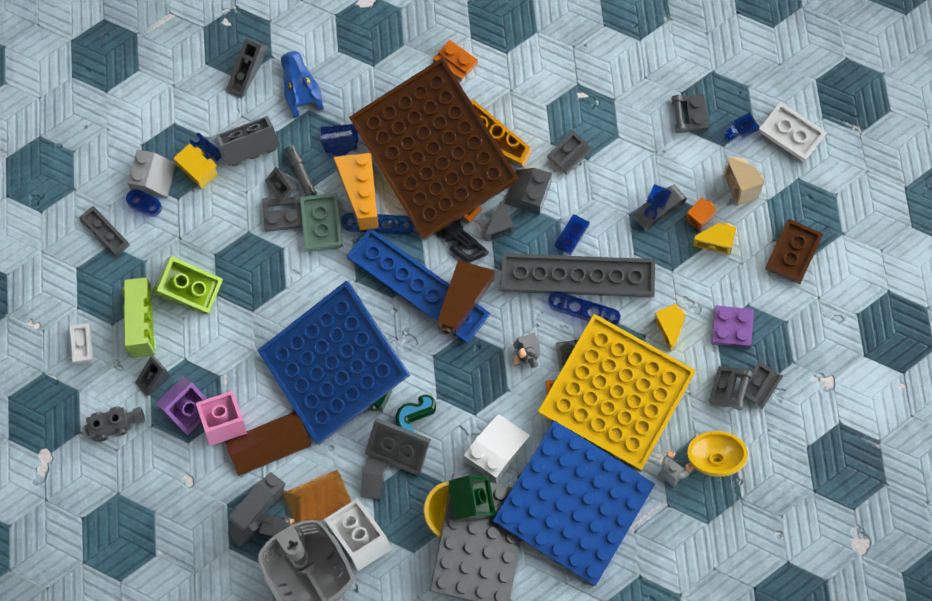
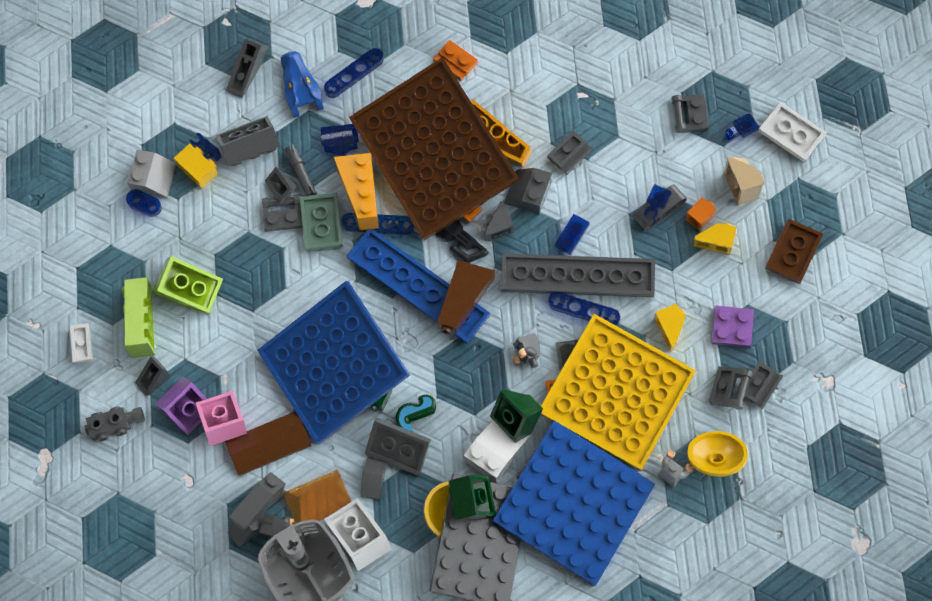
dark grey tile [79,206,130,257] -> none
none -> clear blue beam [324,48,384,98]
none -> dark green slope [490,389,543,443]

